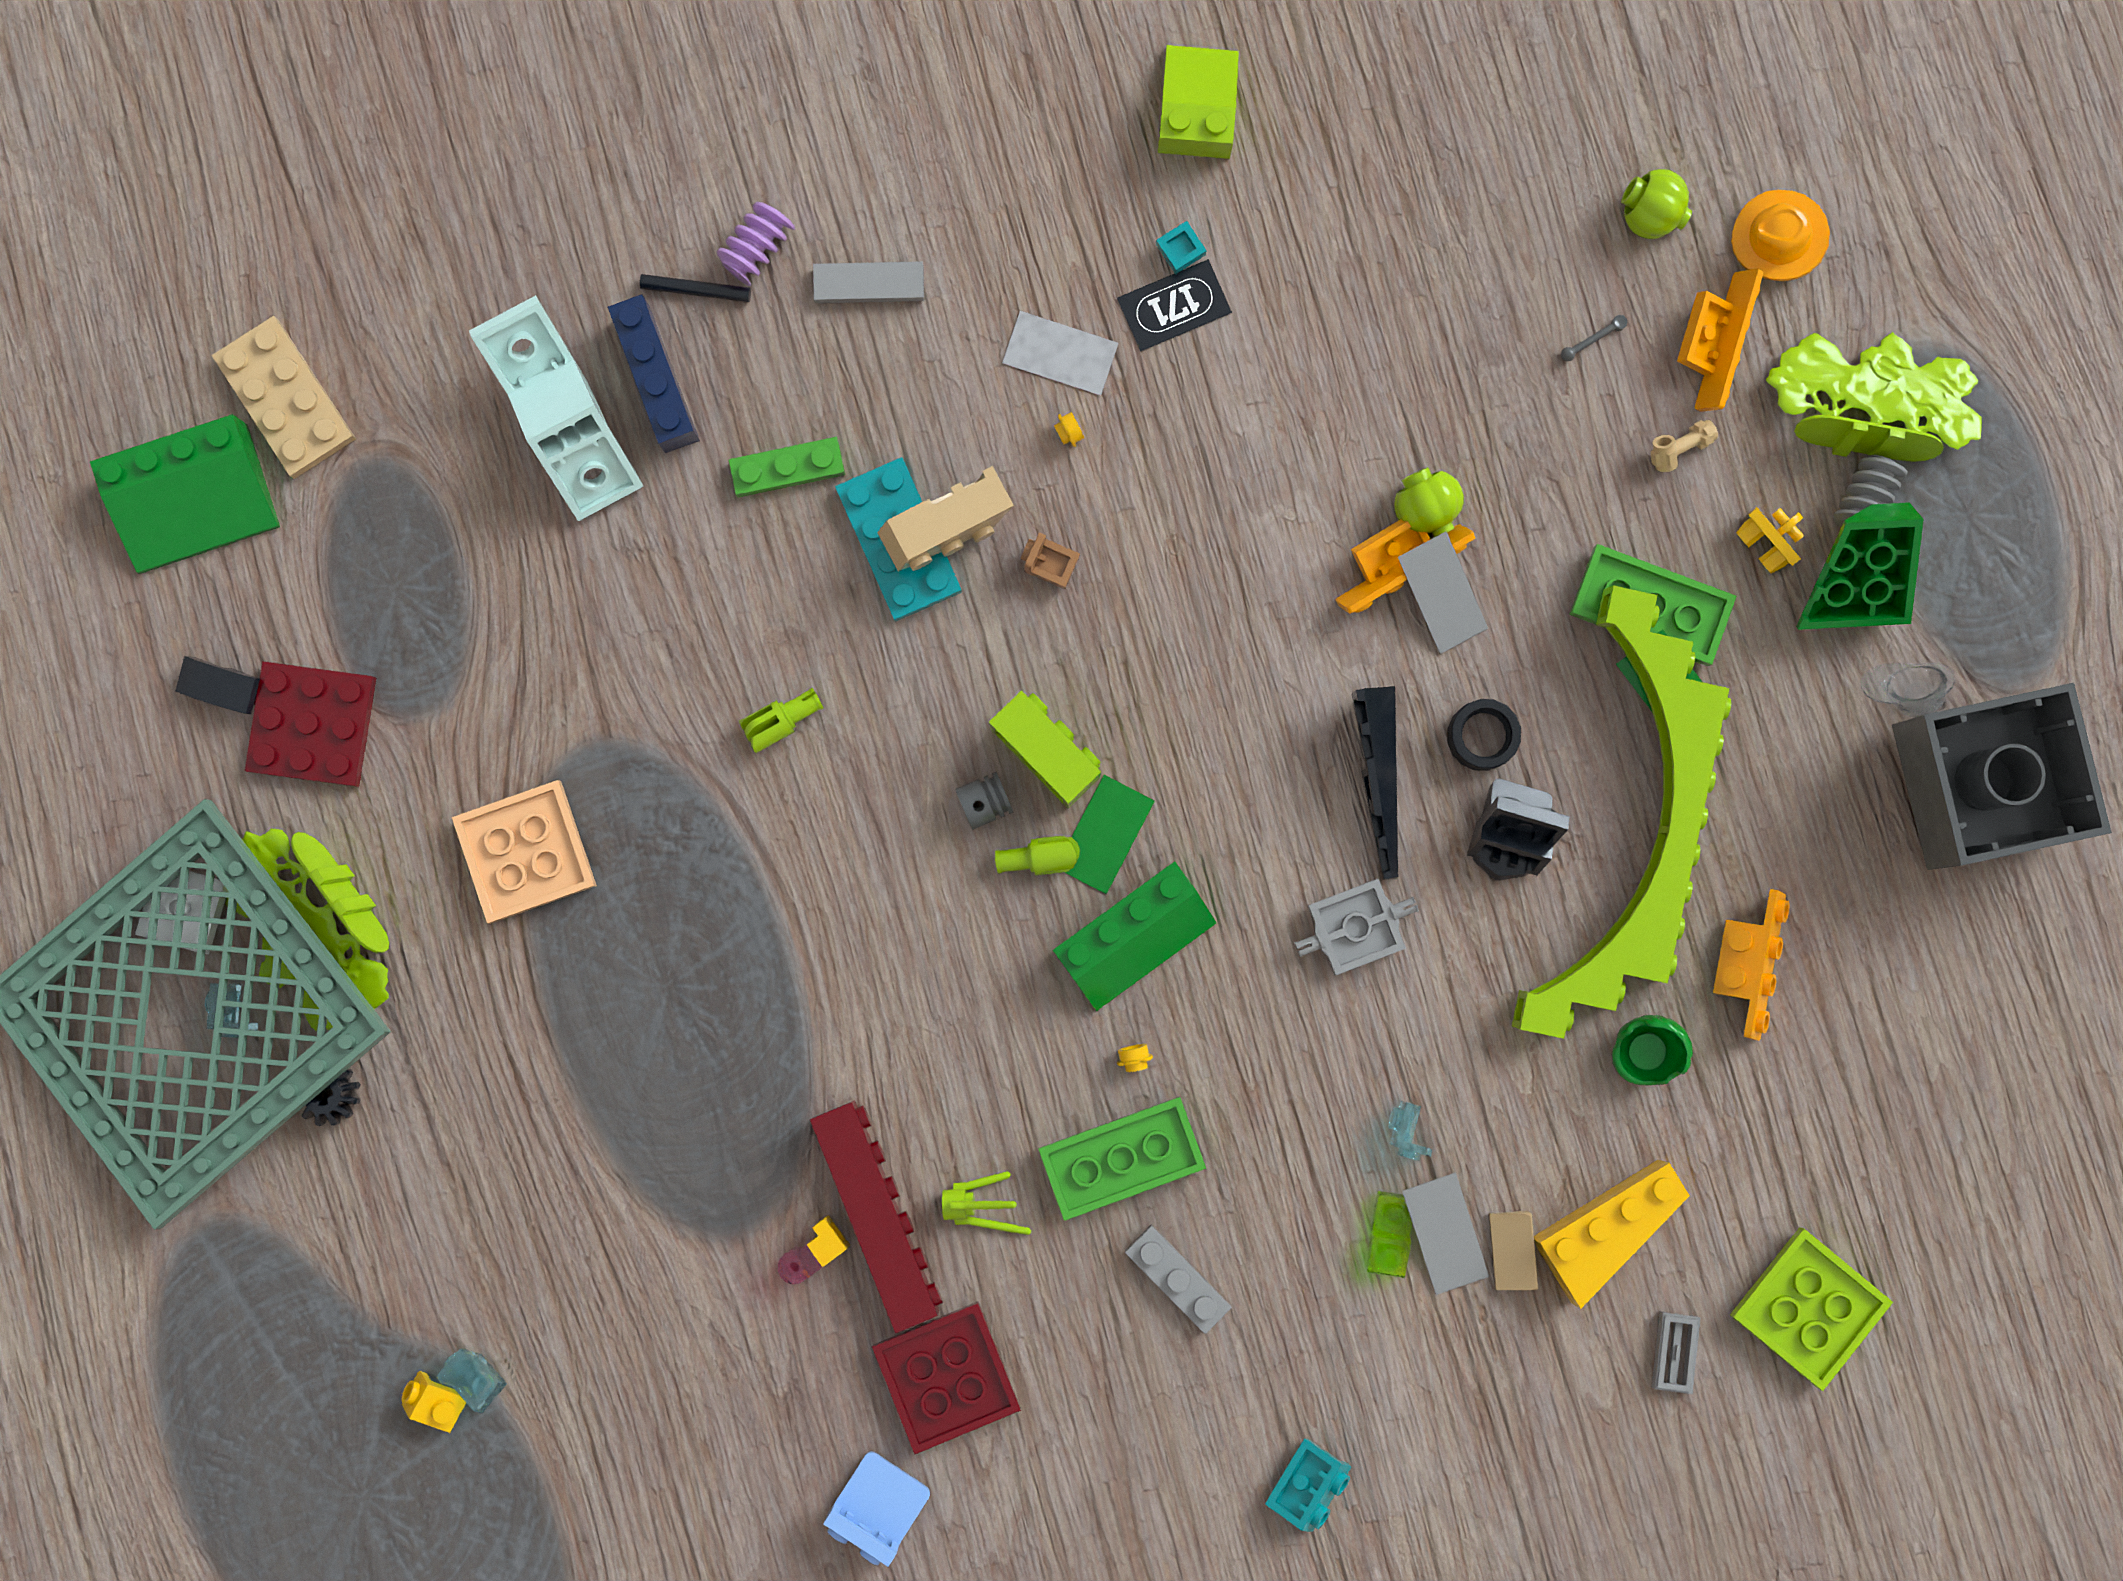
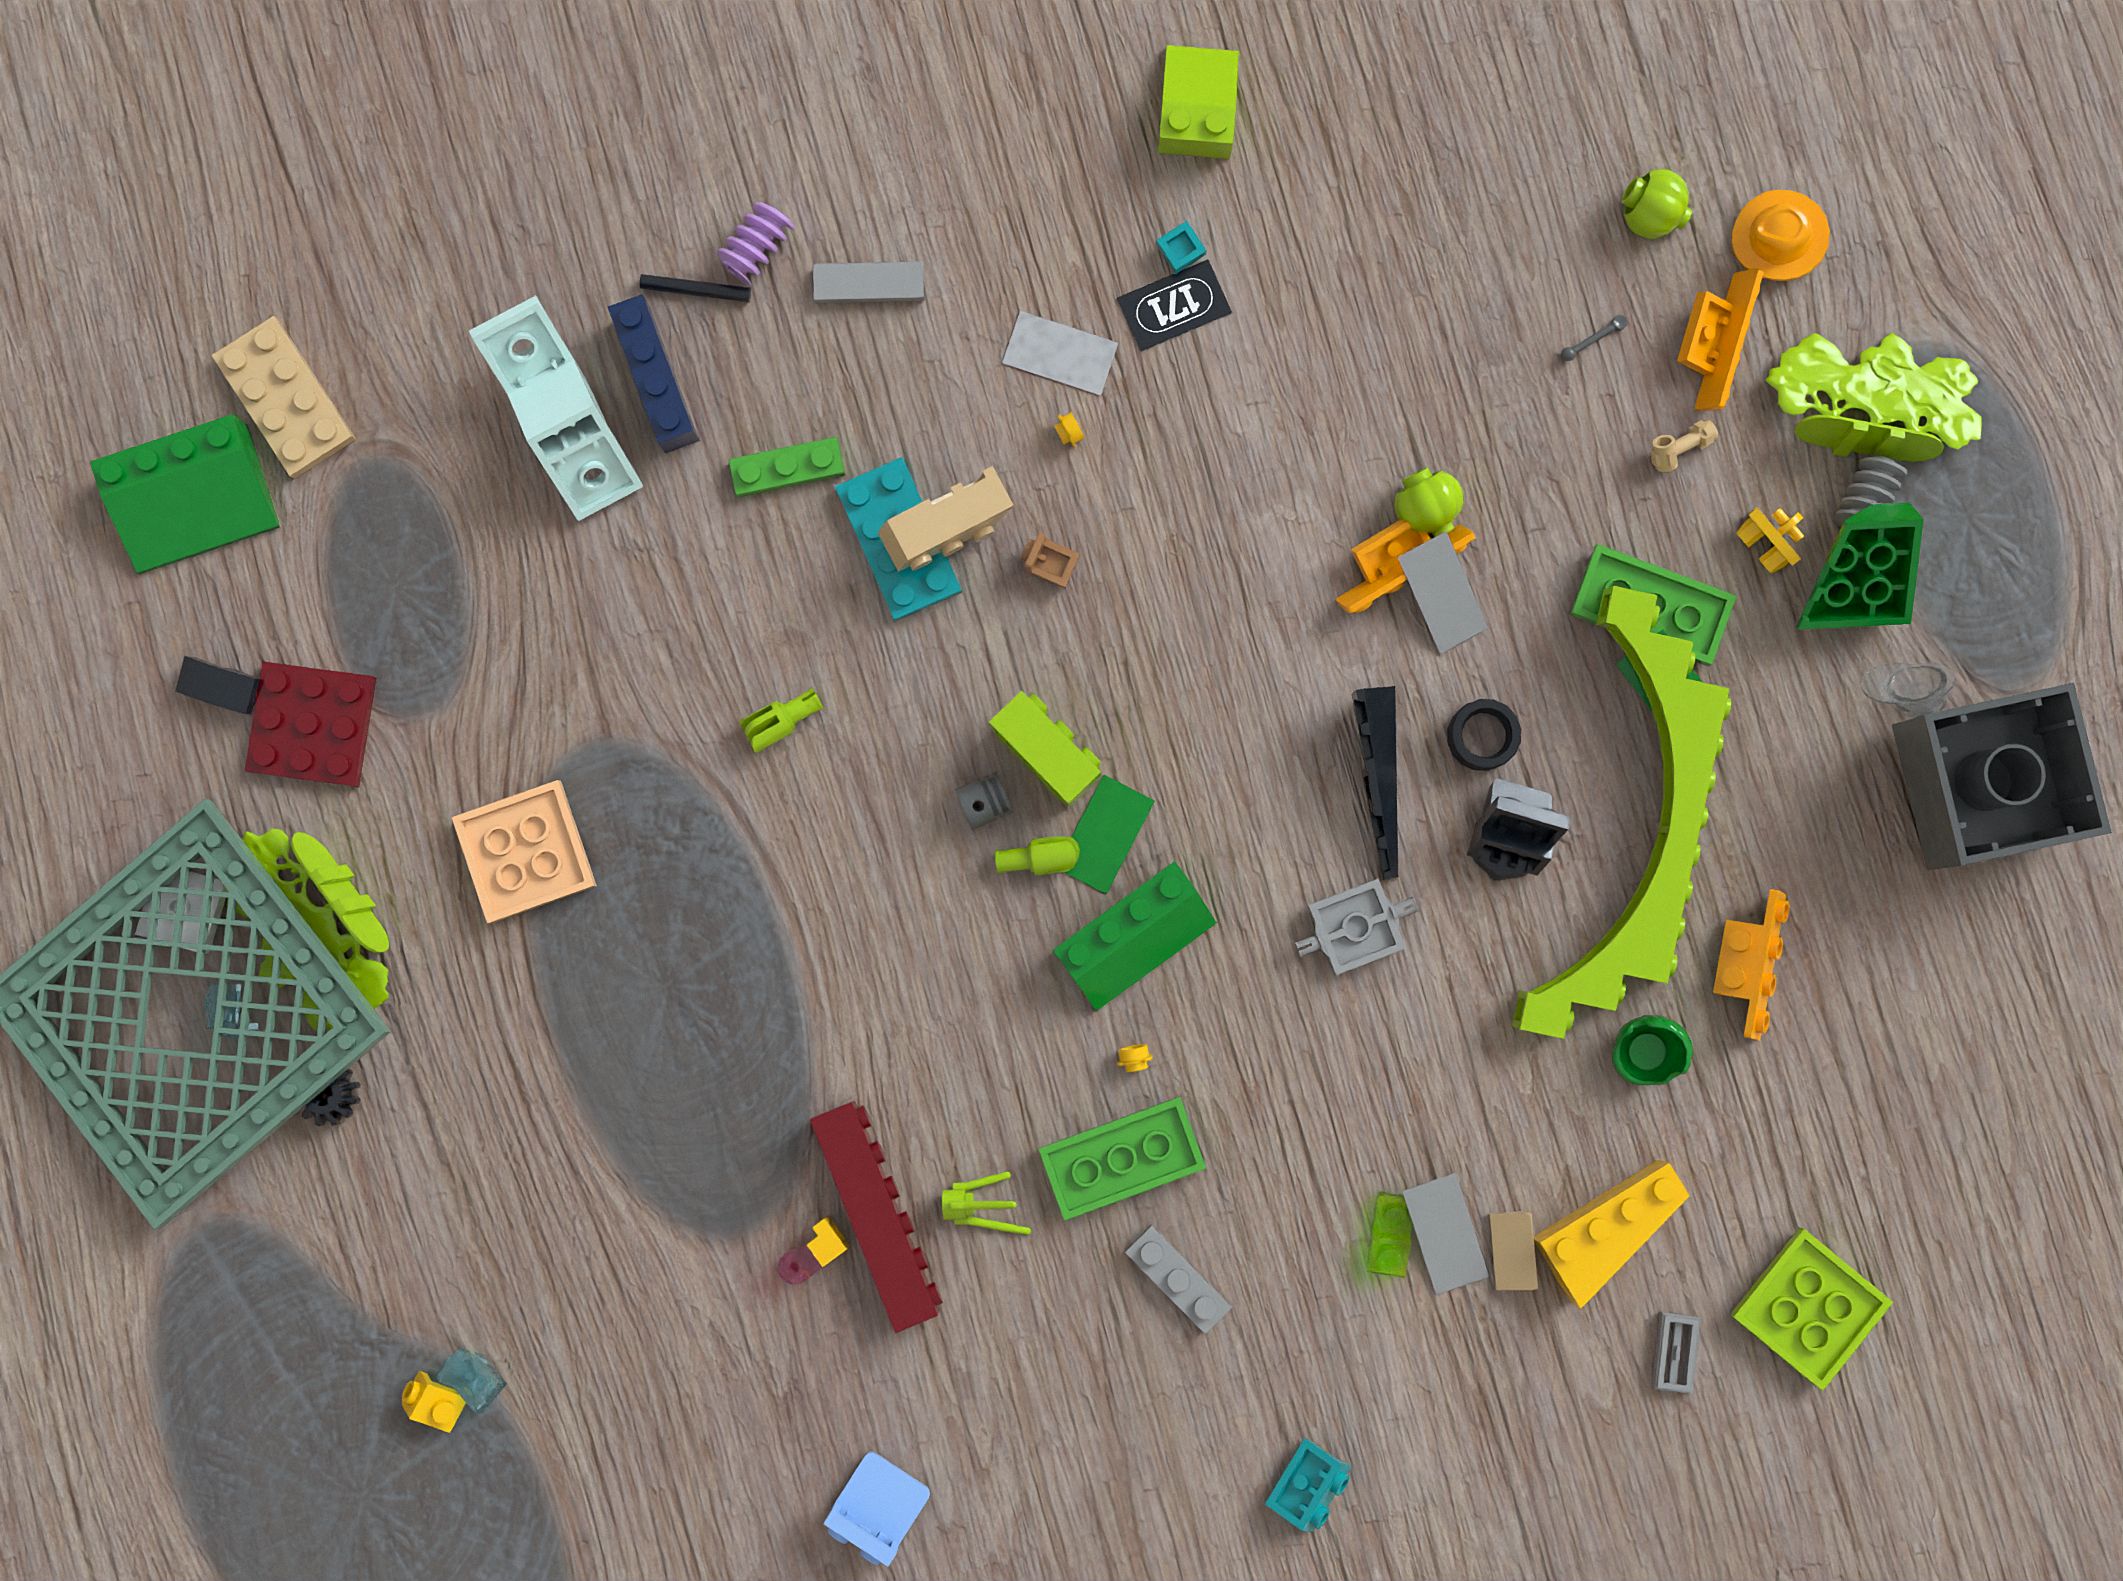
dark red plate [872,1301,1021,1455] -> none
clear light blue bracket [1388,1101,1433,1161] -> none

